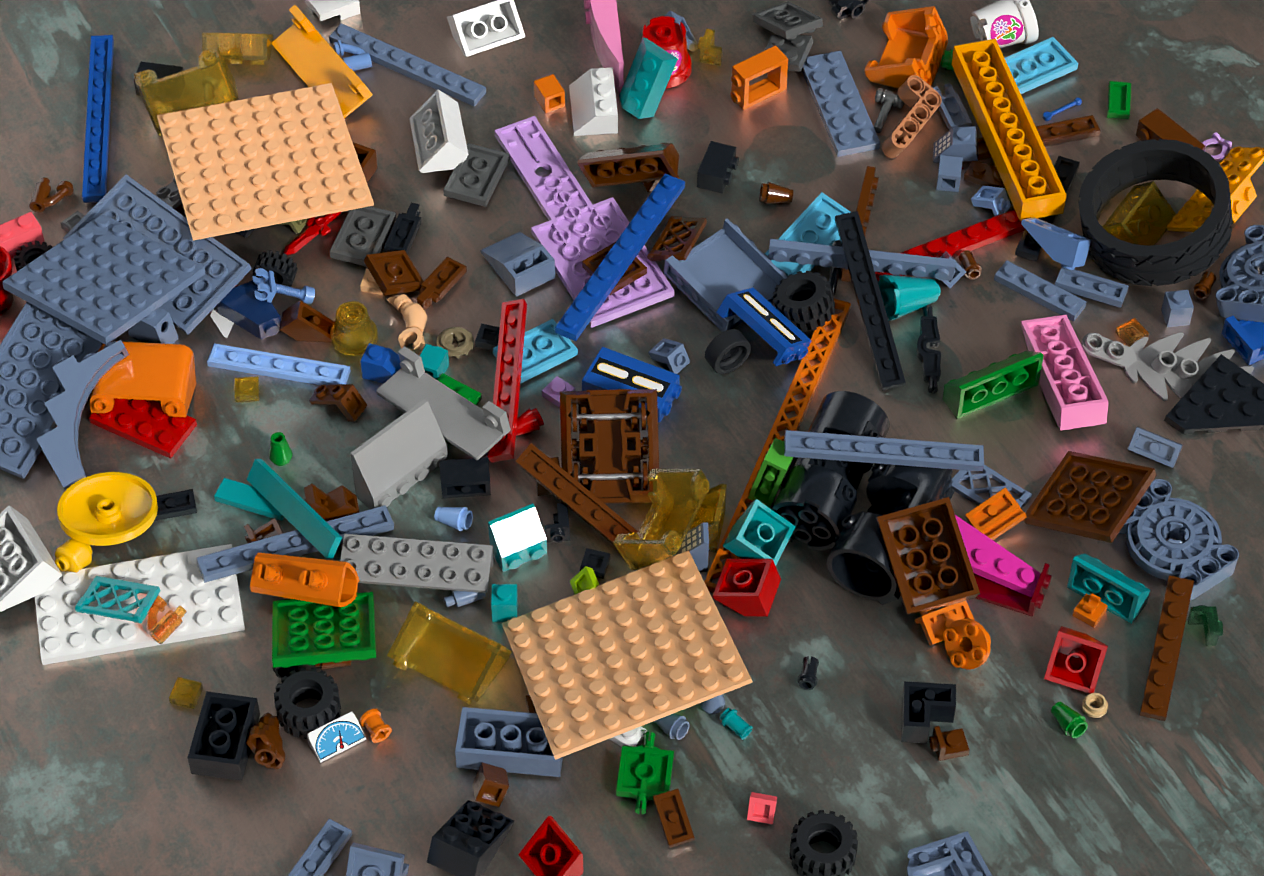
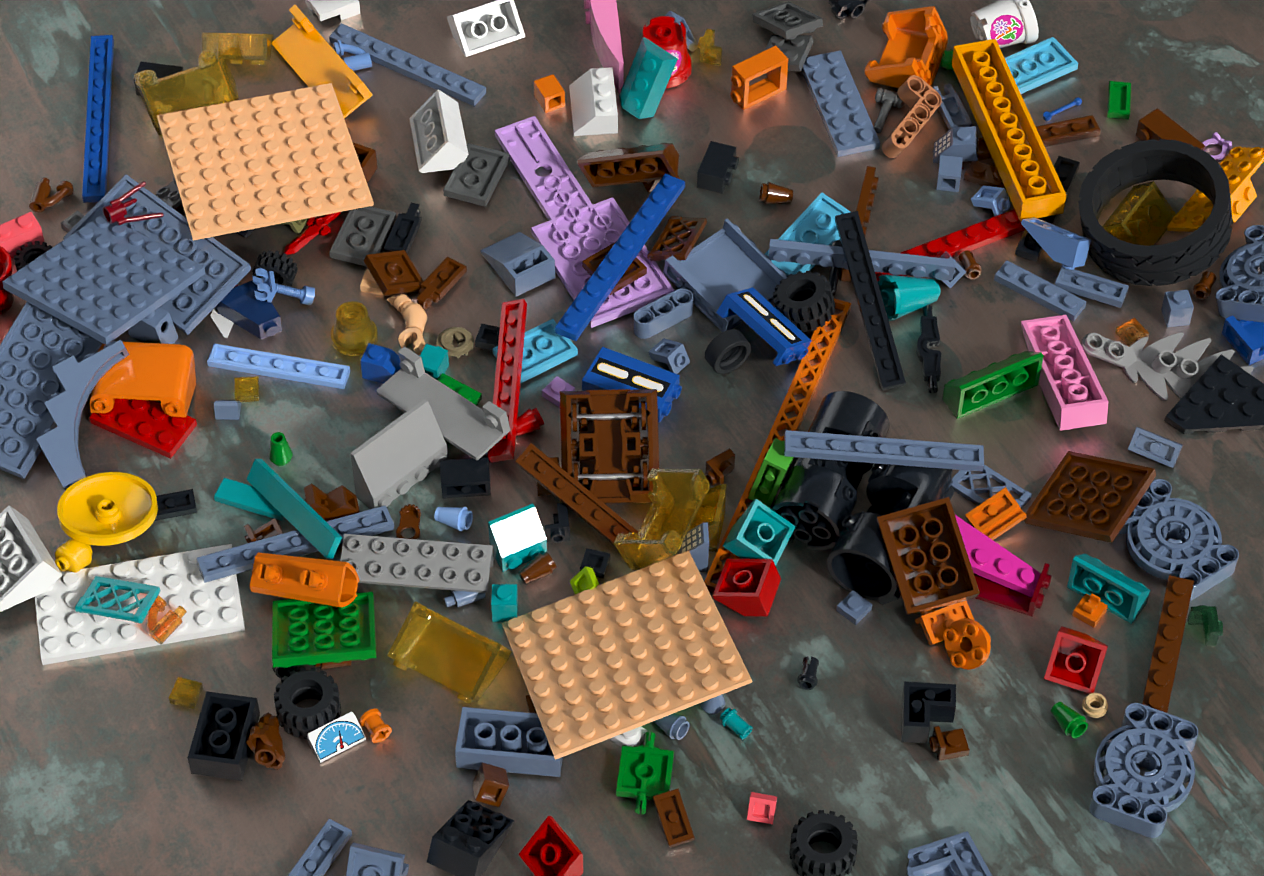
reddish brown slope [279,300,336,343] -> none
reddish brown bracket [309,384,367,422] -> none
none -> dark red plant [103,181,164,225]
none -> sand blue slope [214,400,241,420]
none -> reddish brown piece [396,504,421,540]
none -> reddish brown cone [518,552,557,585]
none -> sand blue beam [634,288,693,339]
none -> reddish brown bracket [705,448,735,491]
none -> sand blue plate [836,591,872,625]
none -> sand blue piece [1089,703,1198,838]

